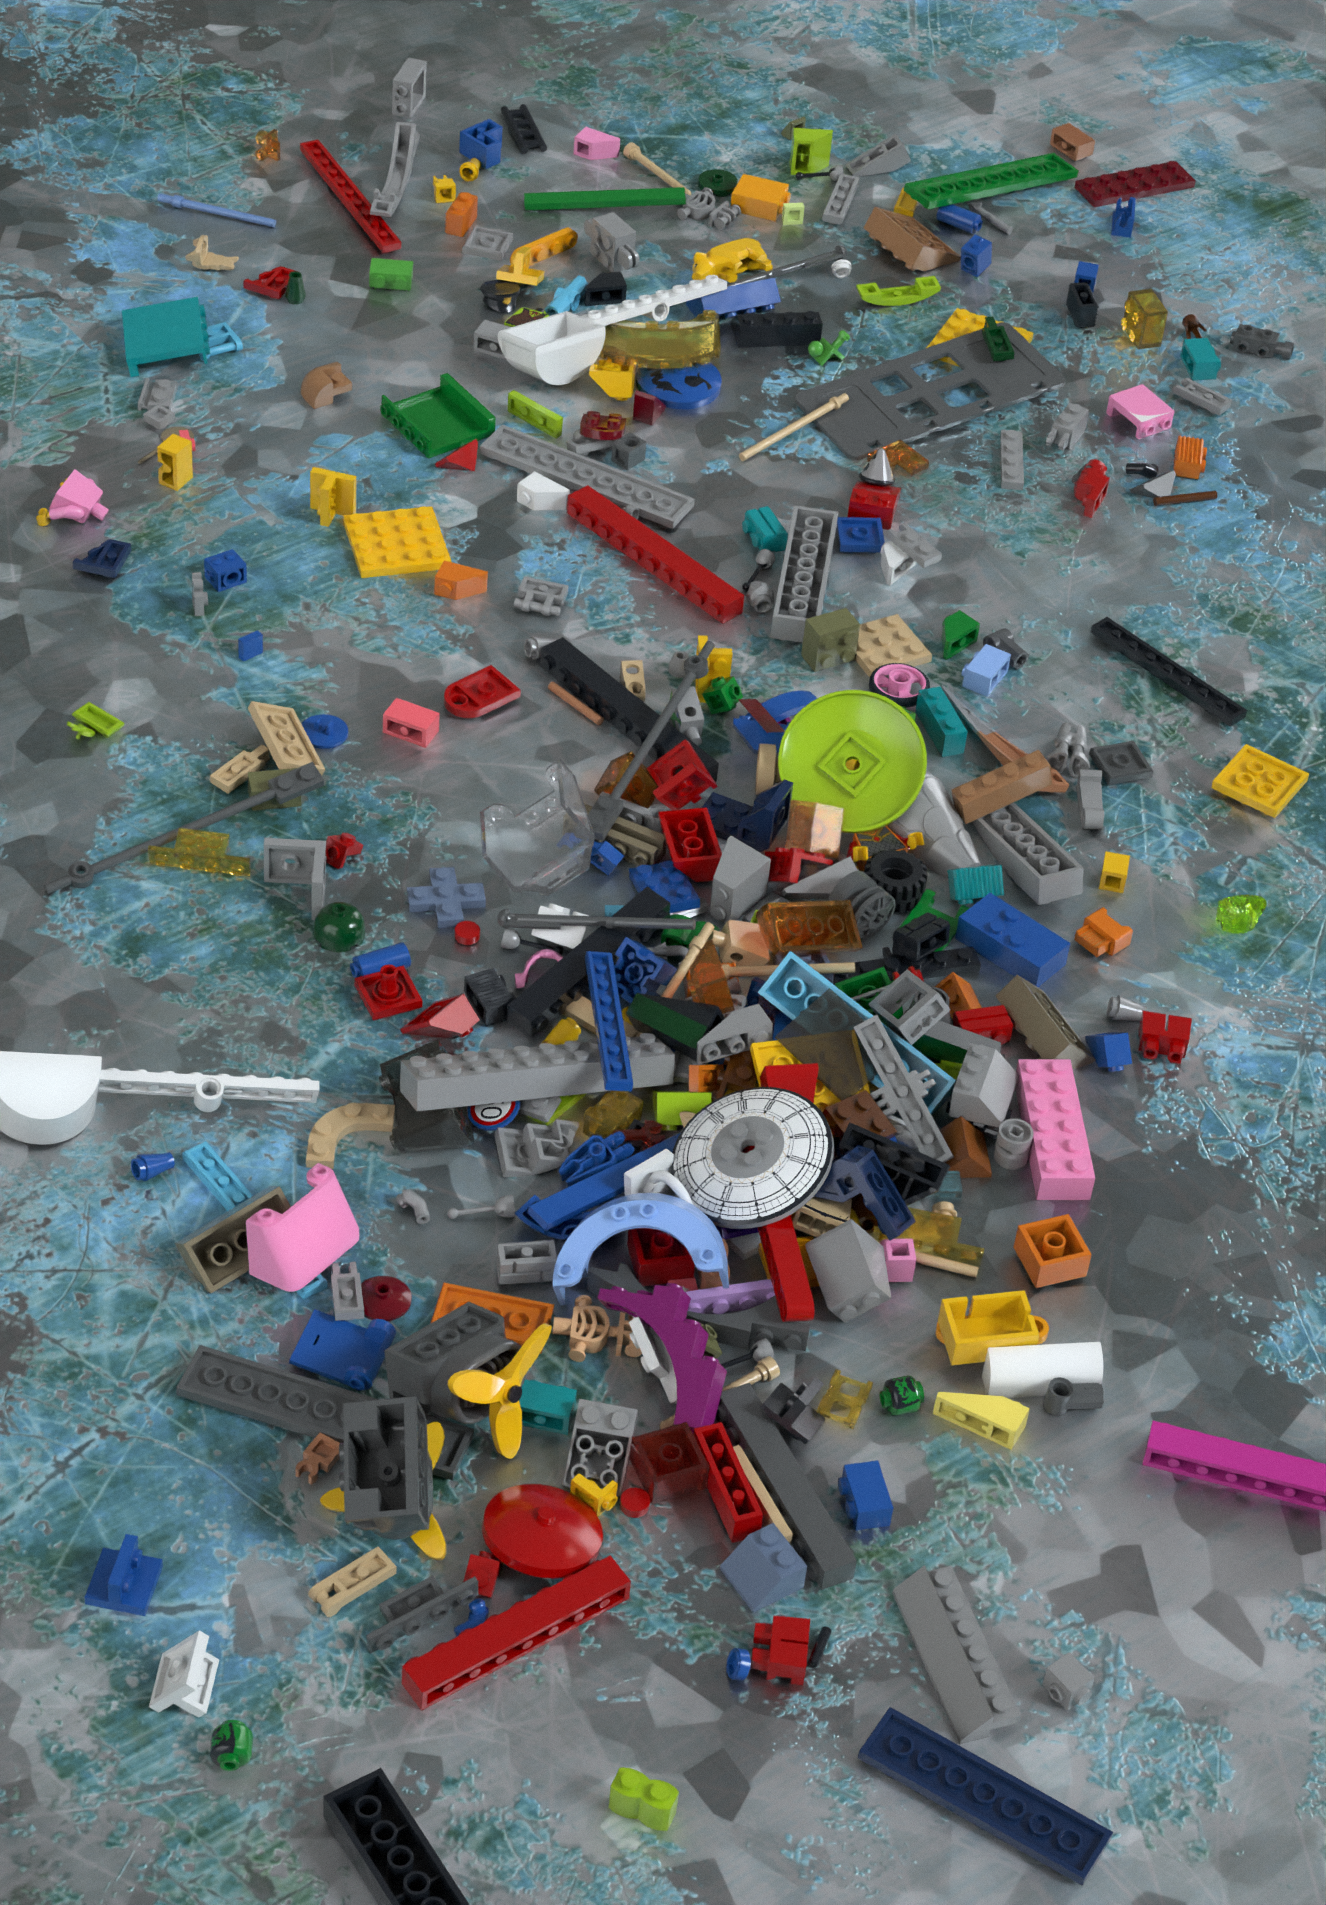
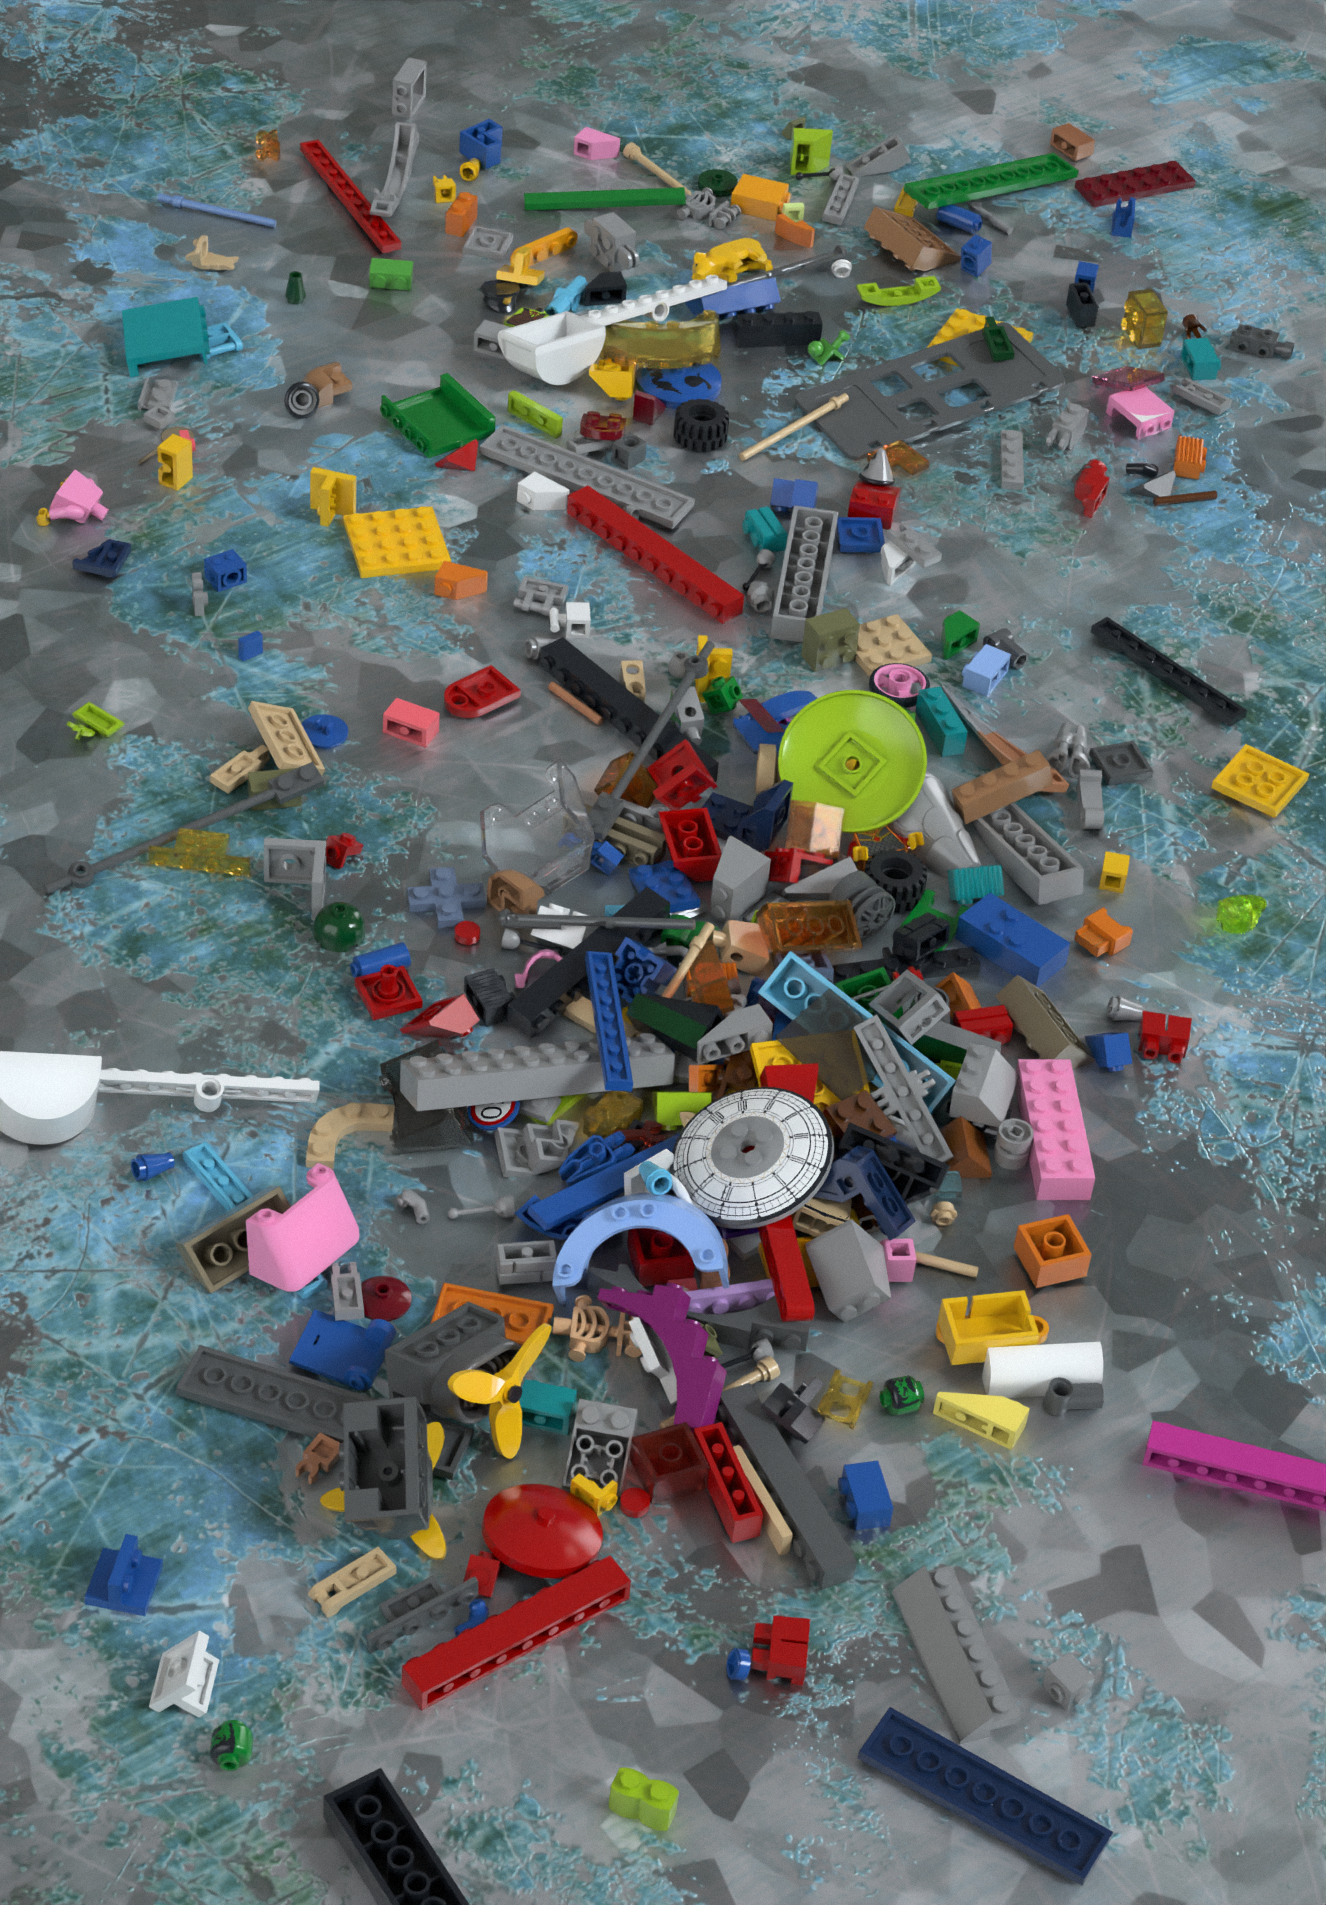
red wing [243,266,295,299] -> none
black bar [500,104,547,154] -> none
yellow cone [542,1017,581,1045] -> none
tan bar [698,962,855,980] -> none
sand blue slope [720,1523,807,1613] -> none
black piece [808,1626,832,1668] -> none
clear yellow bracket [874,1207,984,1260] -> none
none -> light grey hat [284,381,320,419]
none -> medium nougat brick [487,869,545,914]
none -> white brick [549,602,591,638]
none -> medium azure cone [639,1161,672,1195]
none -> black tyre [673,399,729,452]
none -> blue brick [770,478,819,513]
none -> orange slope [775,213,815,248]
none -> clear pink tile [1092,366,1165,391]

